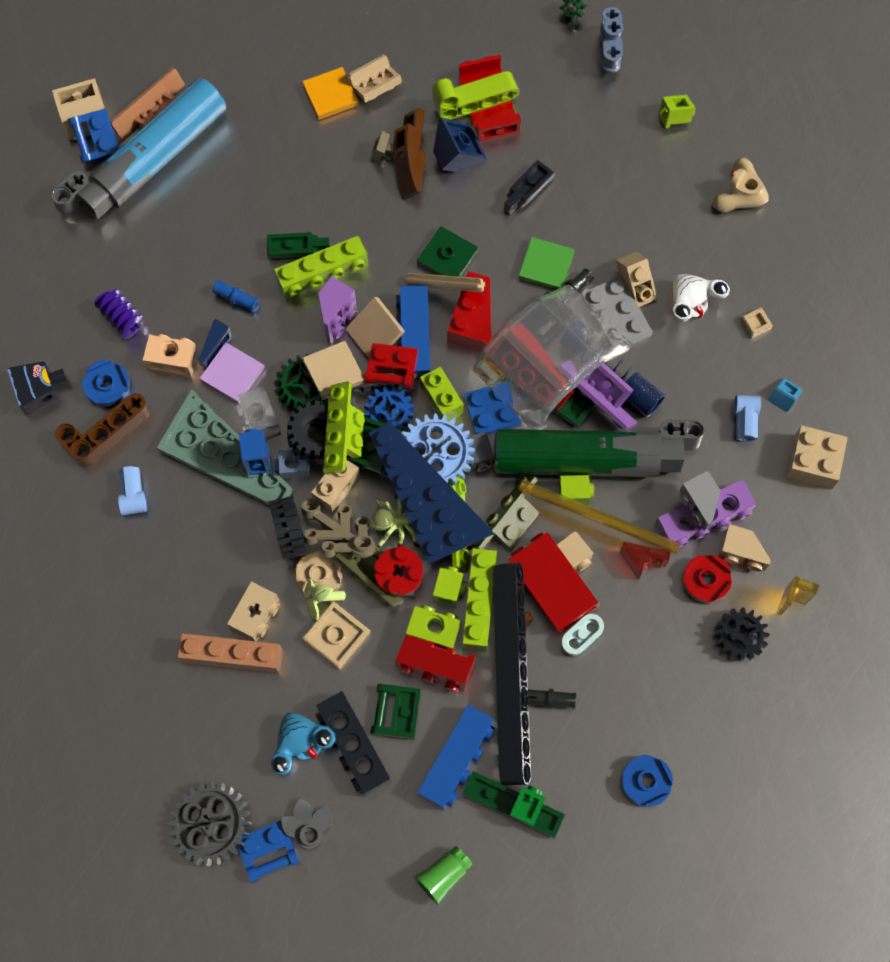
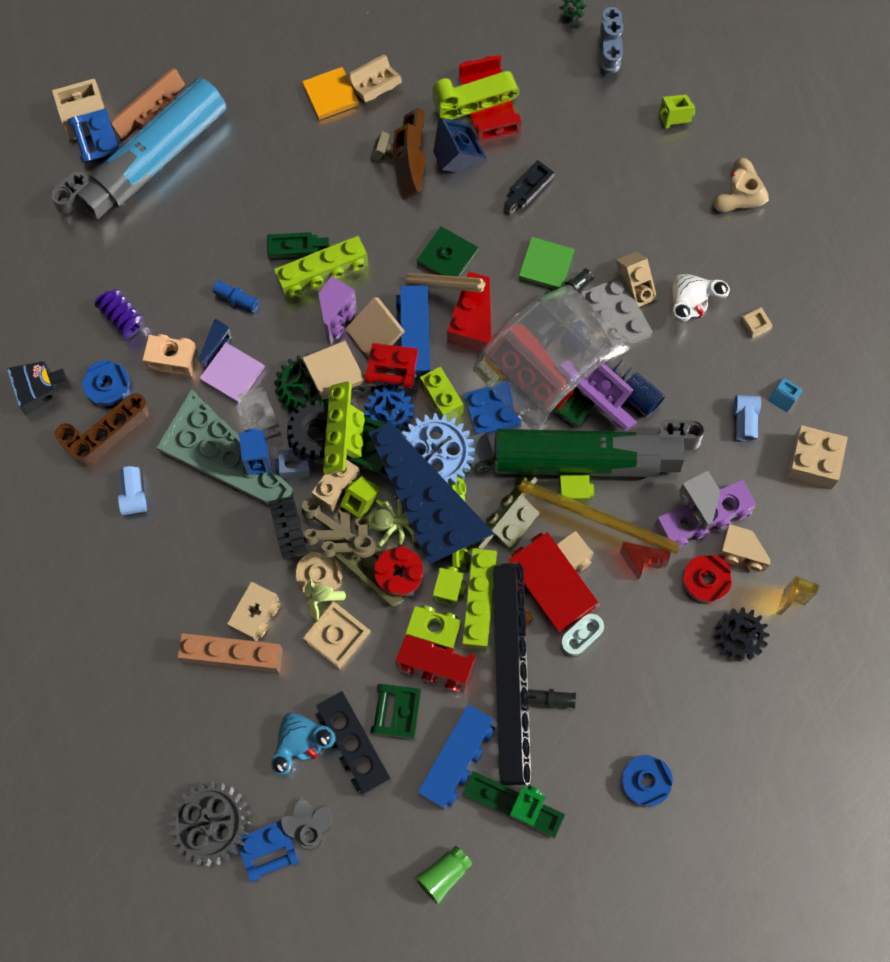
none -> lime brick [340,476,381,518]

